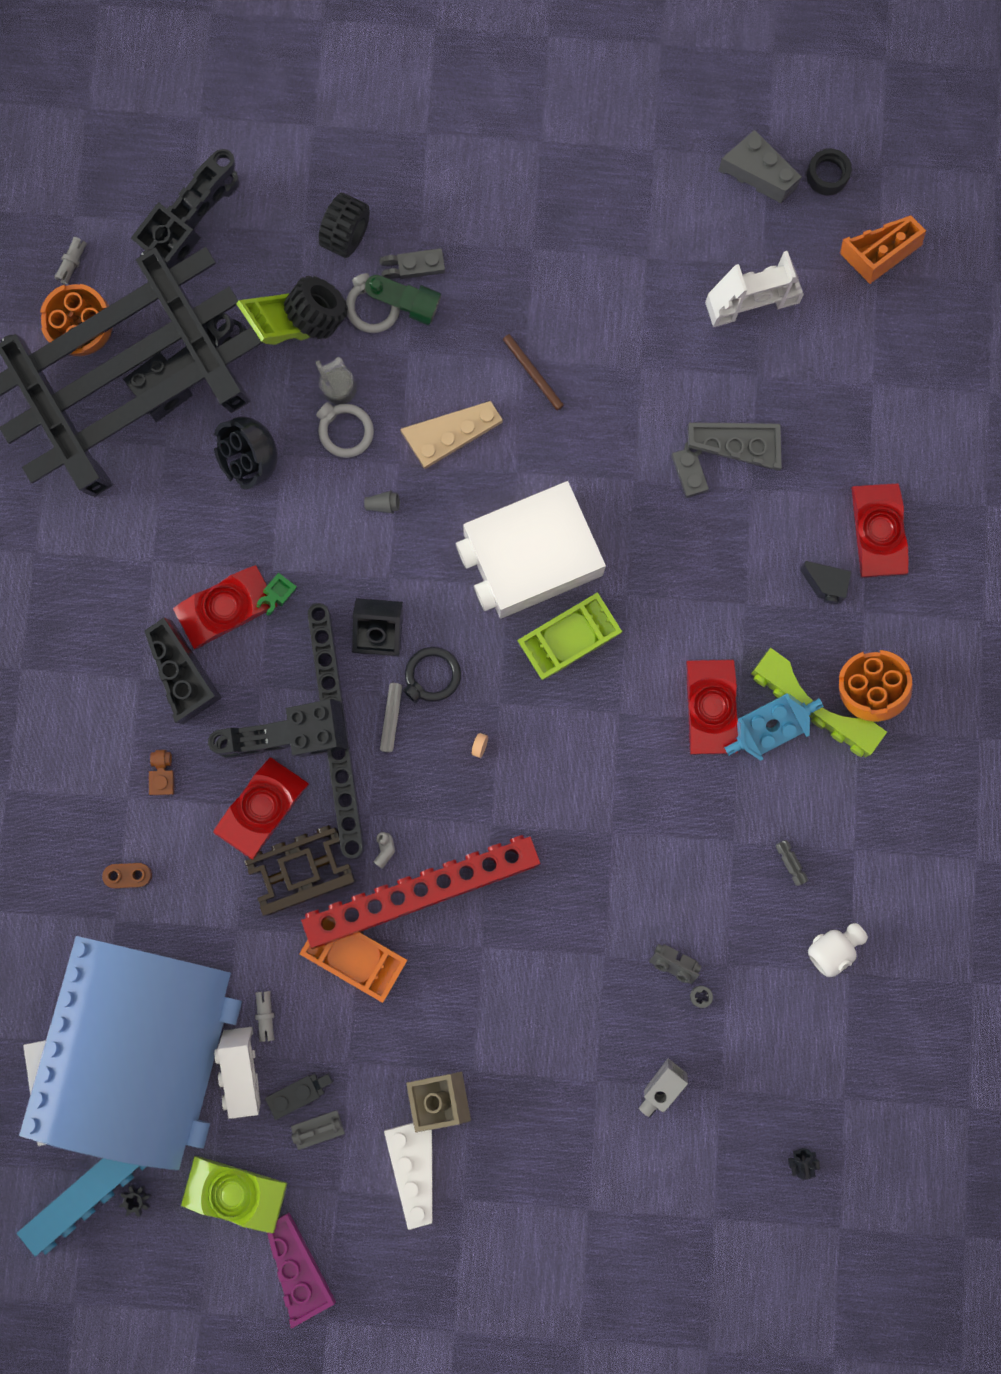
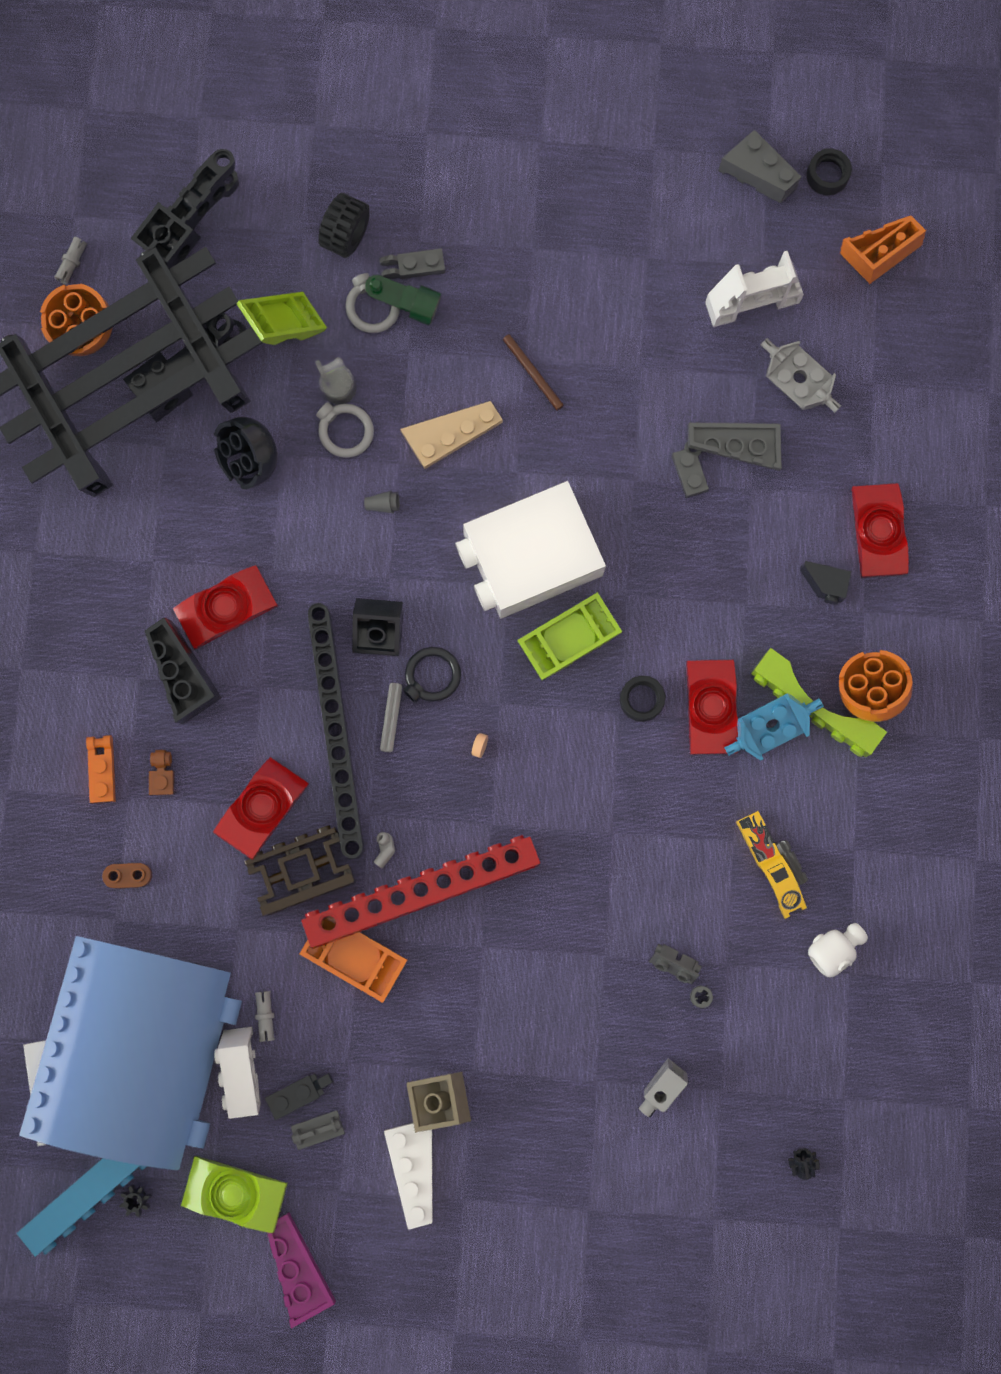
black brick [208,699,348,758] -> none
green plate [256,573,297,616] -> none
black tyre [284,276,348,339] -> none
none -> orange plate [86,735,116,804]
none -> black tyre [620,675,666,722]
none -> piece [736,811,807,919]
none -> light grey plate [760,338,842,413]

